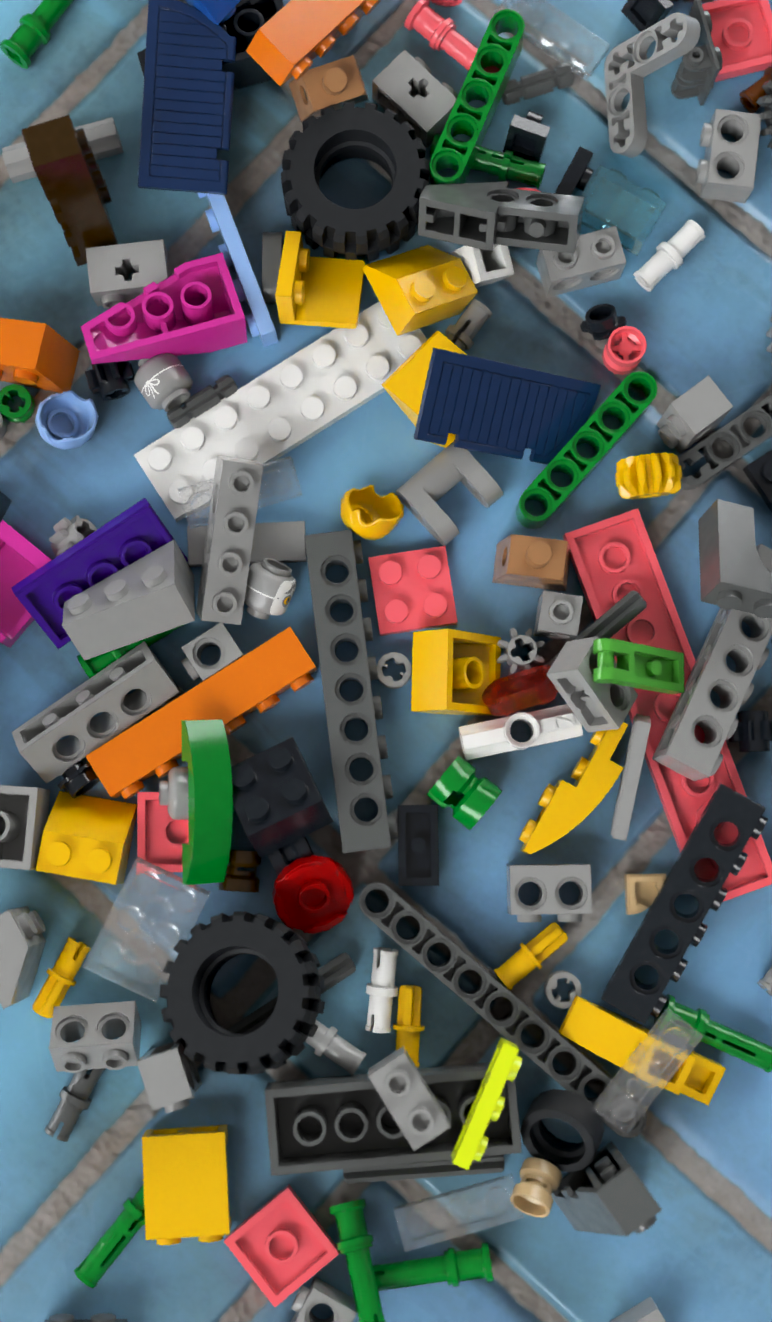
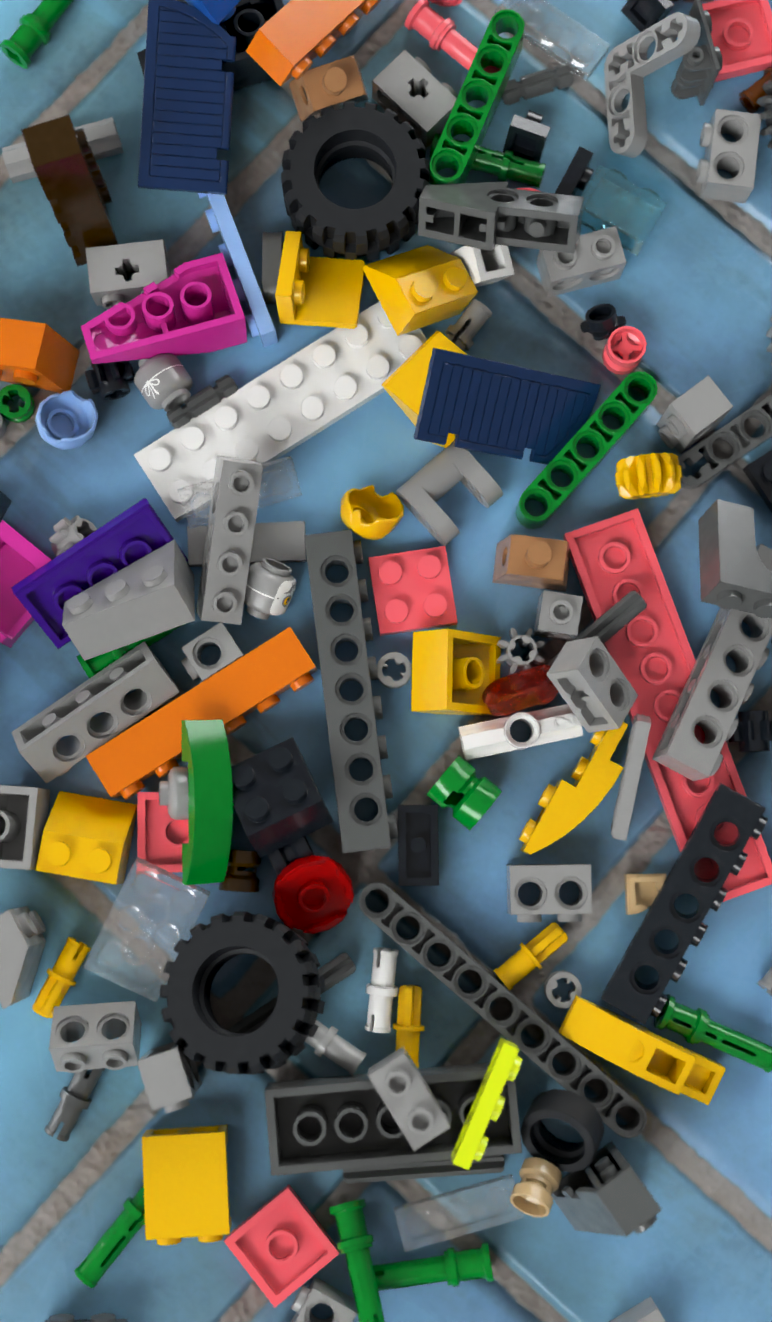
black plate [58,762,99,798] -> none
bright green plate [593,638,684,694] -> none
clear plate [593,1007,703,1136] -> none
white pin [633,219,706,292] -> none

